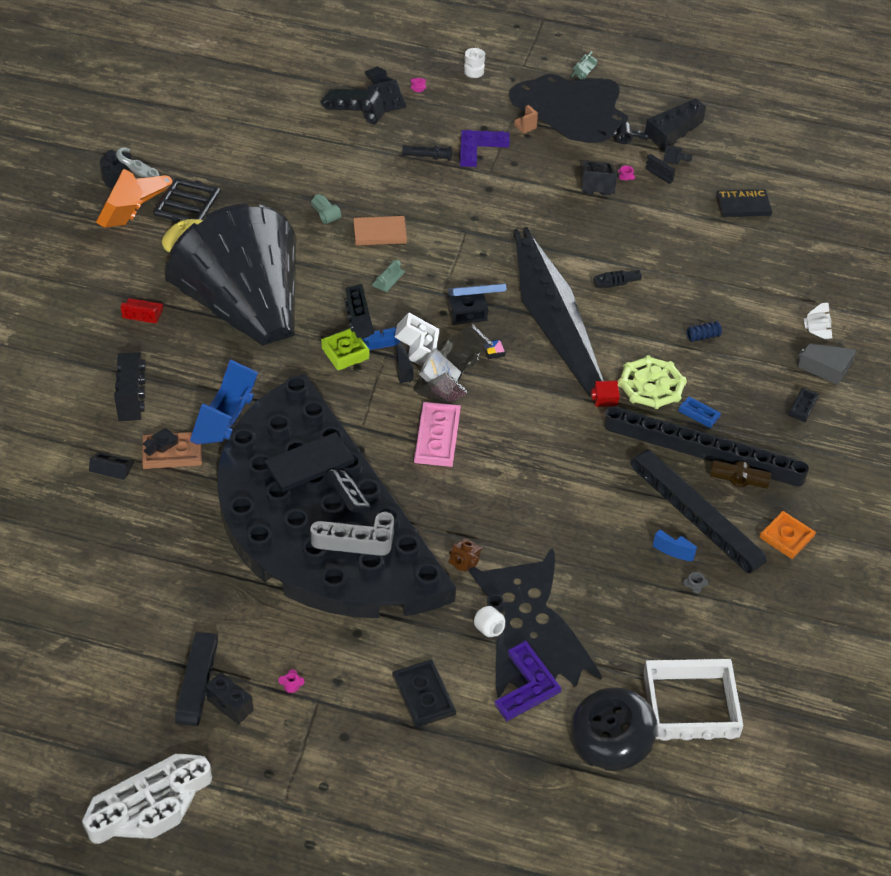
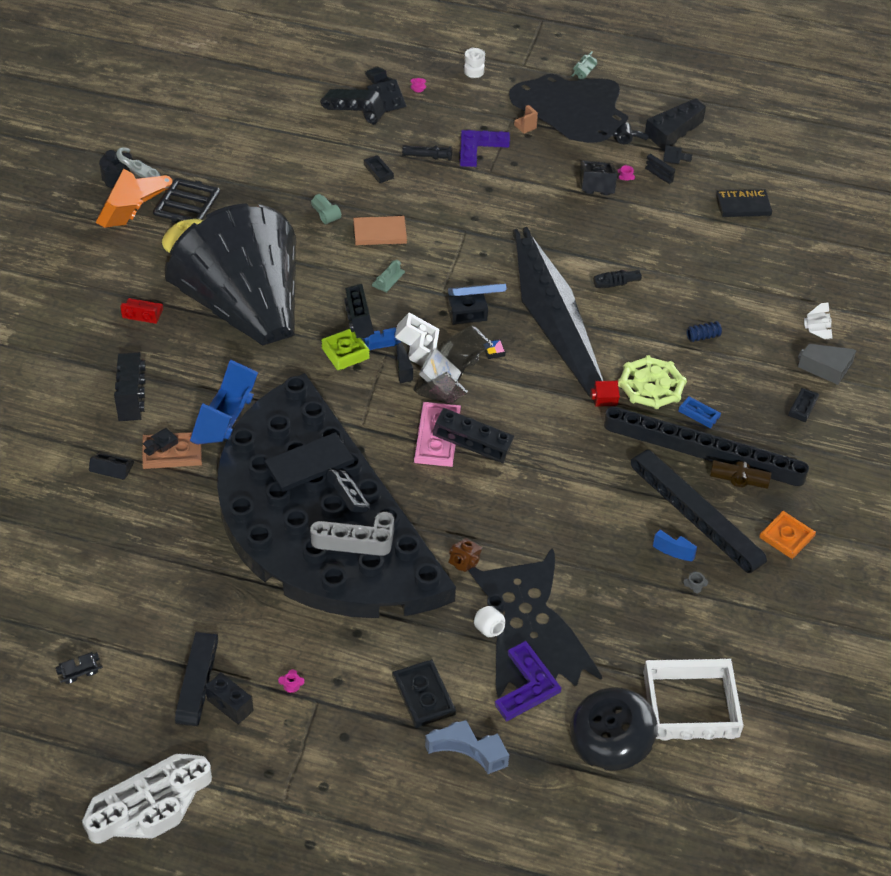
none -> black hinge [55,652,103,684]
none -> black plate [364,155,394,184]
none -> sand blue arch [425,720,509,774]
none -> black brick [433,408,514,463]

